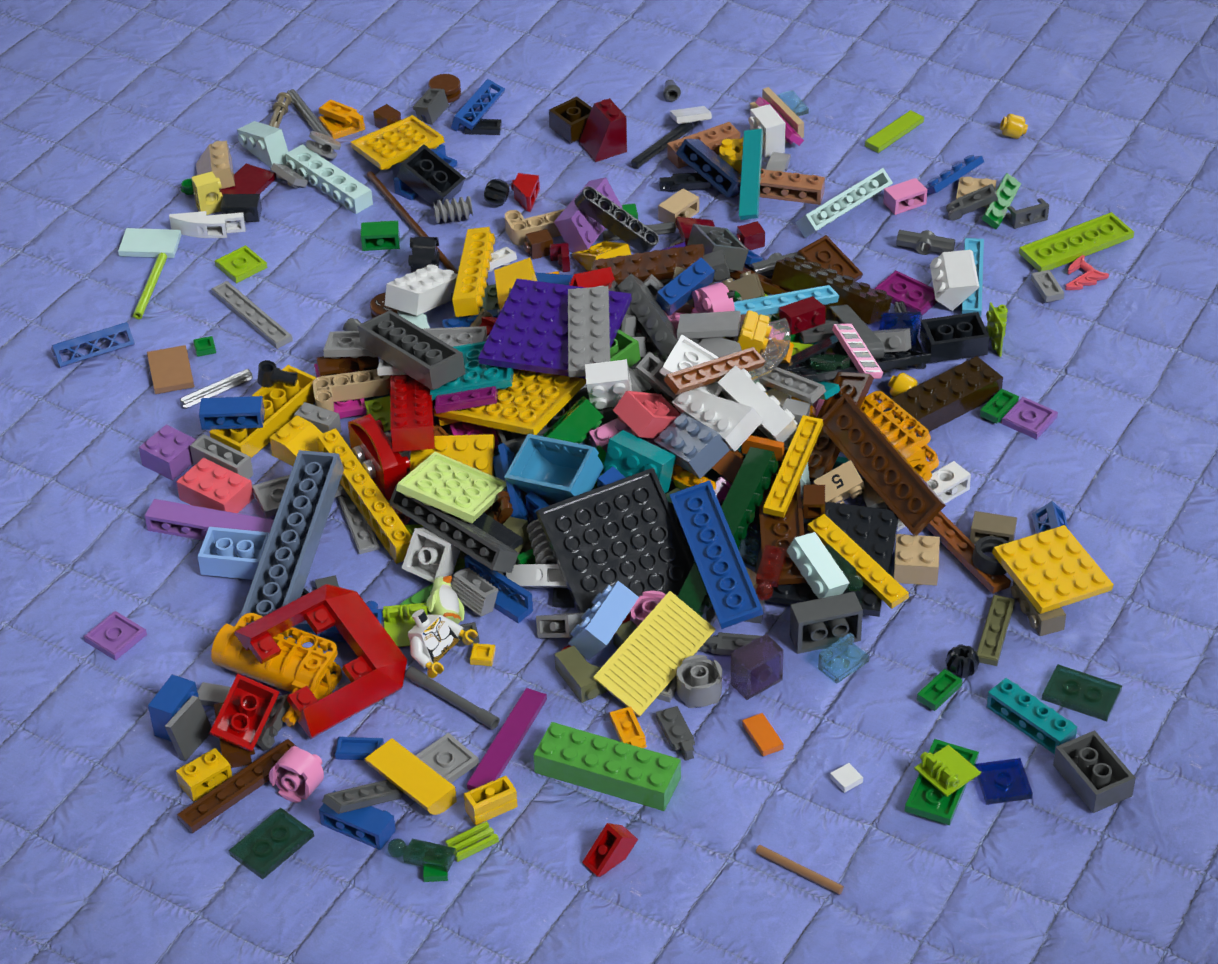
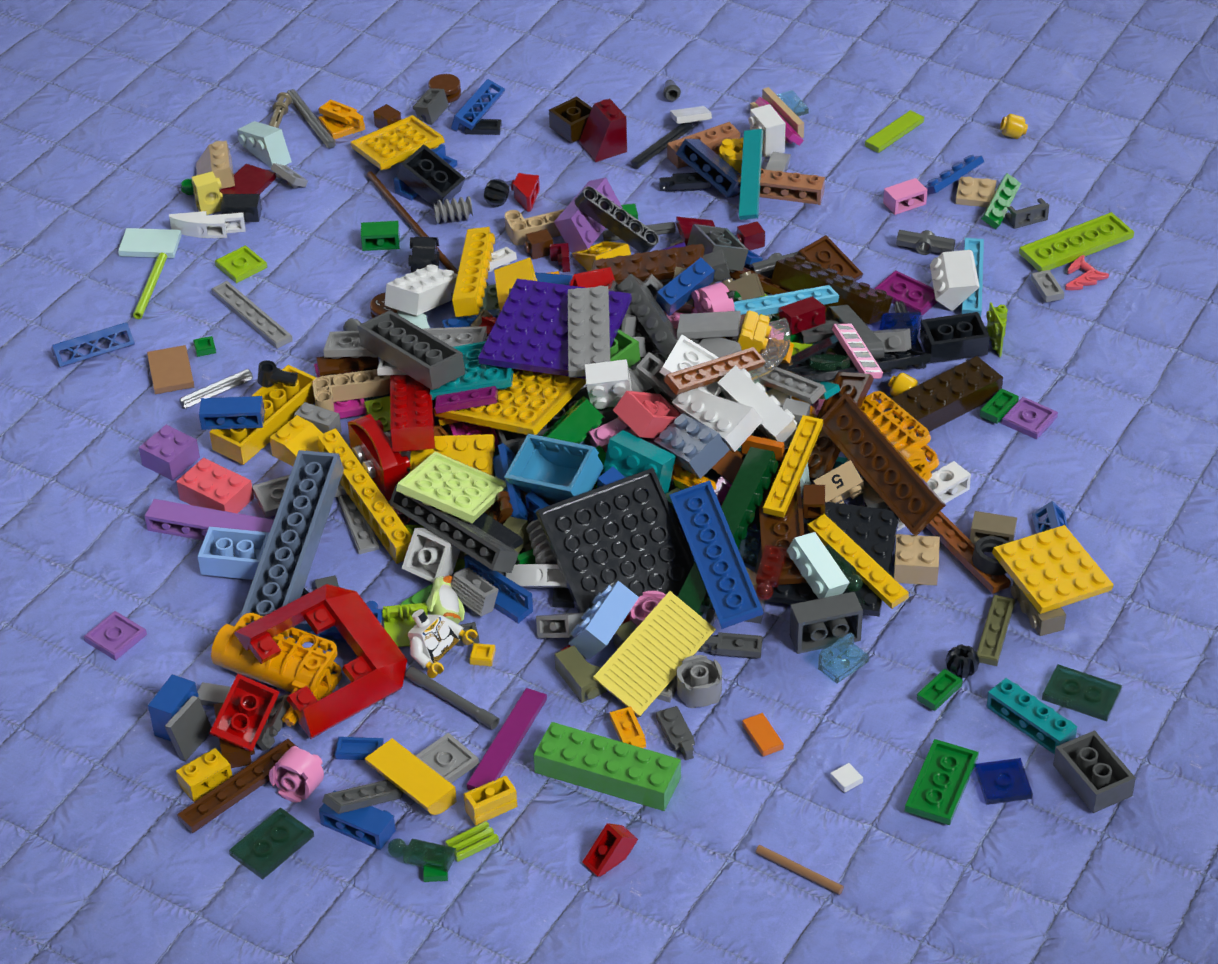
light grey brick [190,434,253,479] -> none
light aqua brick [286,144,373,214] -> none
light grey head [305,131,341,159] -> none
tan brick [658,189,699,228] -> none
clear purple brick [730,634,783,700] -> none
light aqua brick [795,168,893,238] -> none
lime hinge [914,745,981,797] -> none
dark grey hinge [946,184,998,220] -> none

